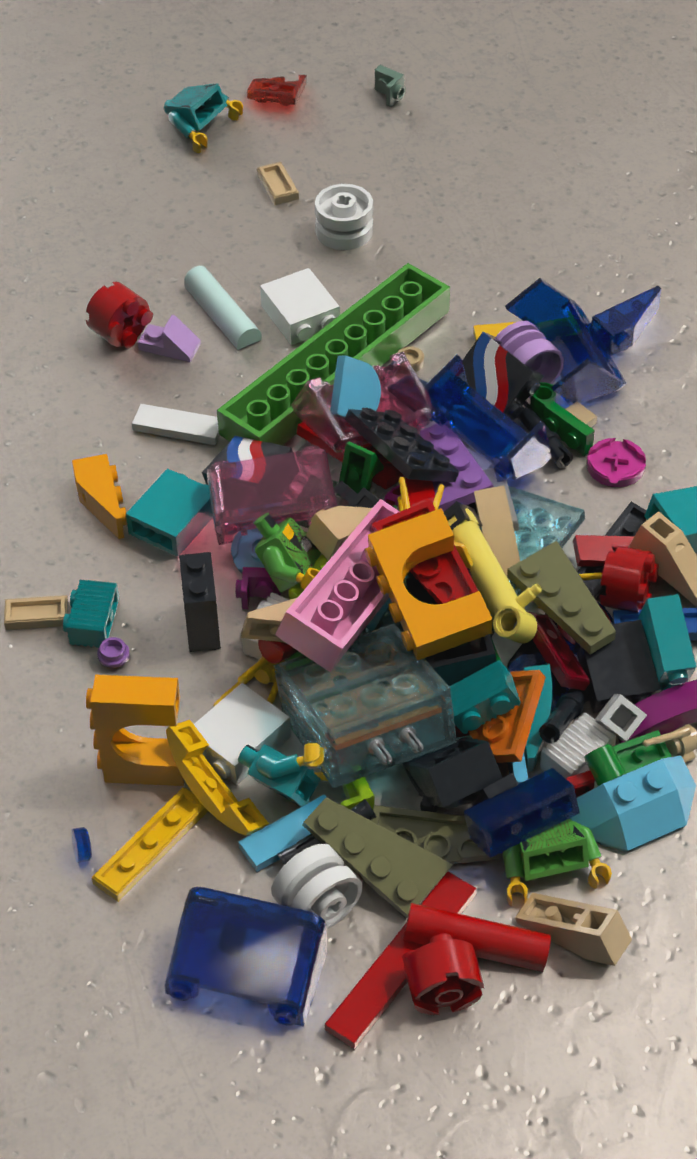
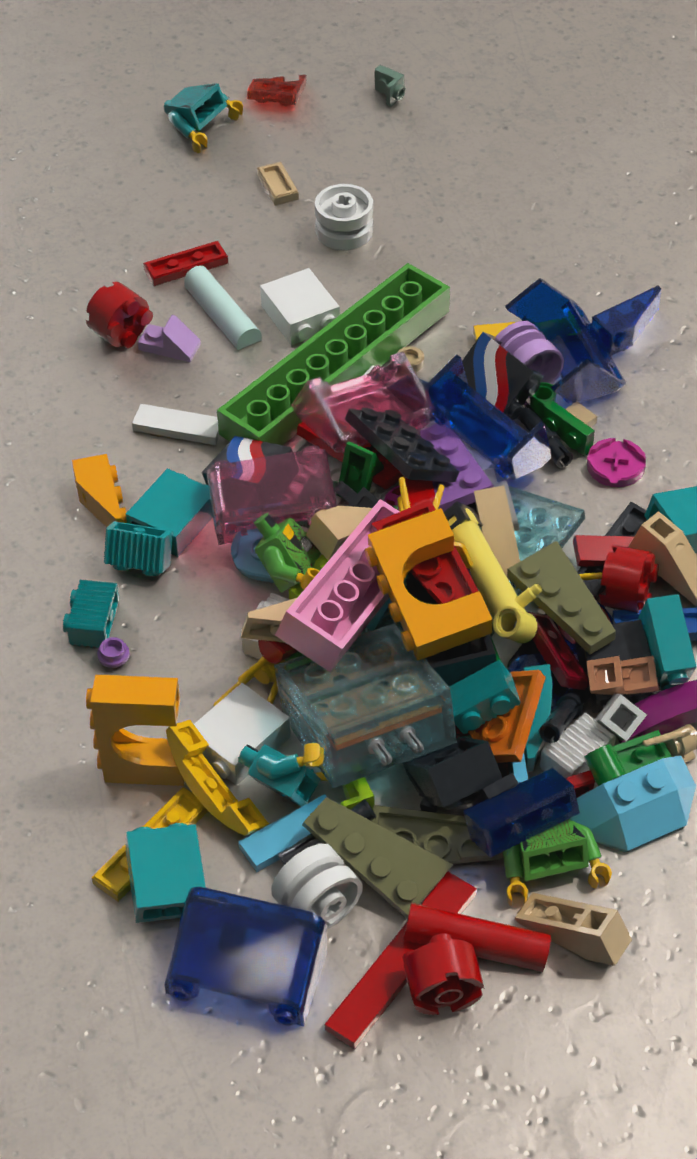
tan tile [4,595,69,630] -> none
clear blue tile [71,827,92,863] -> none
black brick [179,552,221,652] -> none
magenta bracket [235,567,281,610] -> none
medium azure tile [330,355,381,419] -> none
none -> teal brick [104,521,173,576]
none -> teal brick [125,823,208,923]
none -> red tile [143,241,229,286]
none -> nougat slope [587,656,659,695]

